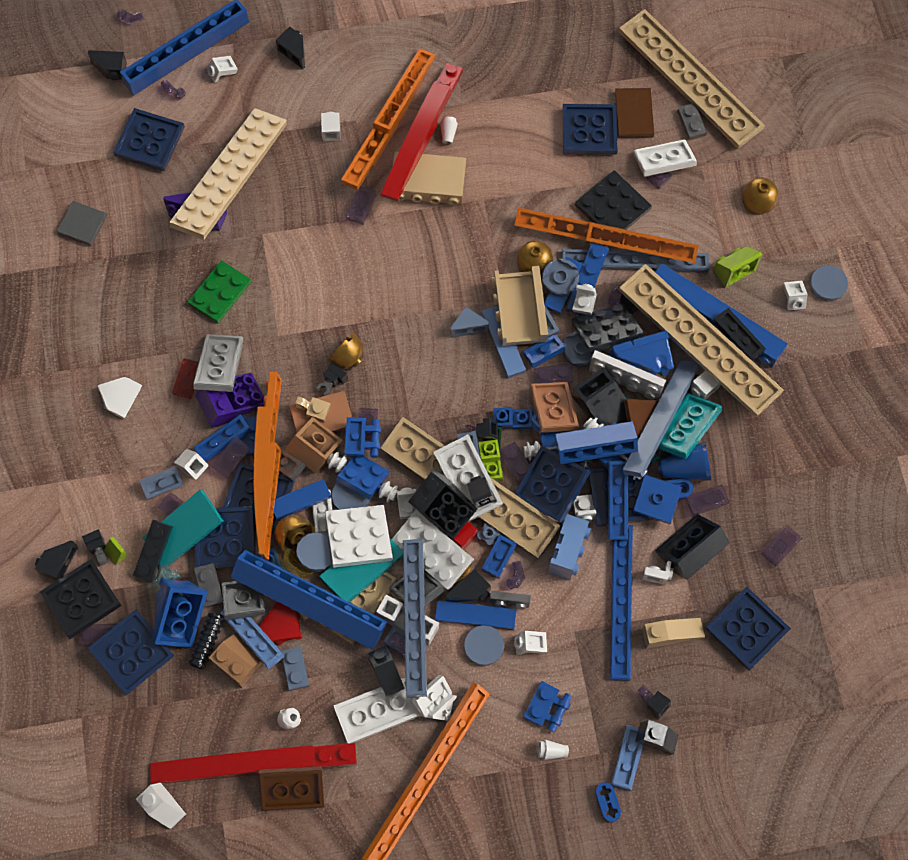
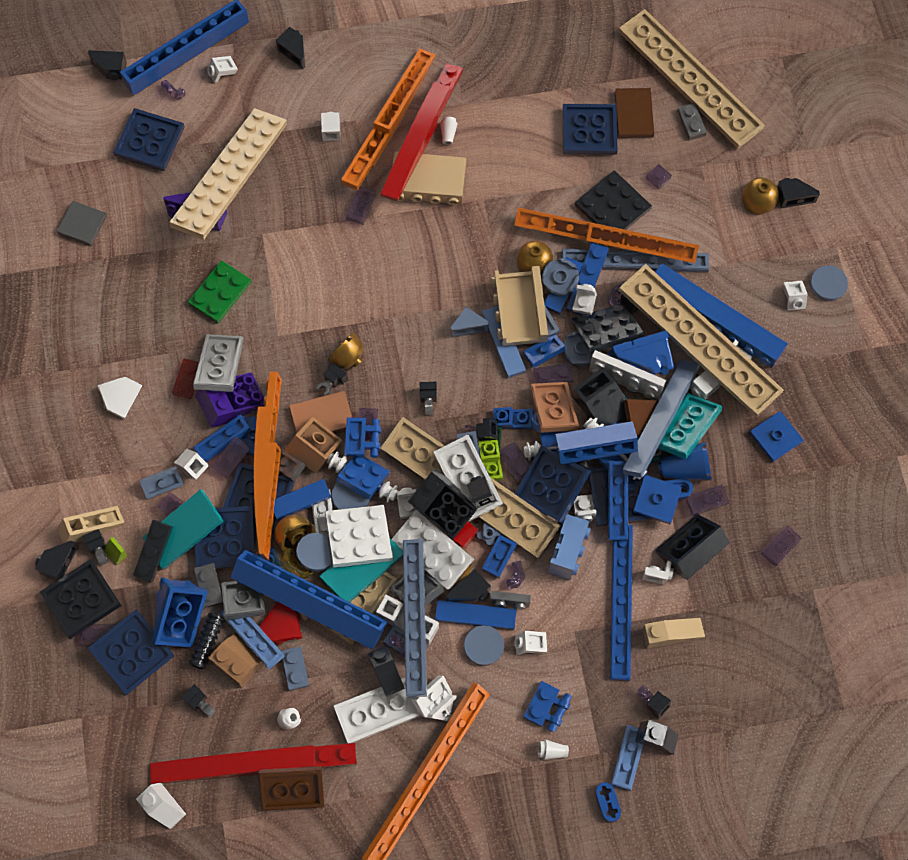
clear purple arm [117,9,144,25] -> none
clear light blue tile [155,565,180,589] -> none
tan plate [295,397,331,422] -> none
white tile [634,140,697,177] -> none
dark blue plate [705,587,791,671] -> none
lime slope [713,246,763,288] -> none
black plate [713,308,766,361] -> none
none -> tan slope [57,506,124,543]
none -> black piece [181,684,215,717]
none -> black piece [419,381,437,415]
none -> blue plate [749,411,804,463]
none -> black slope [777,178,820,208]

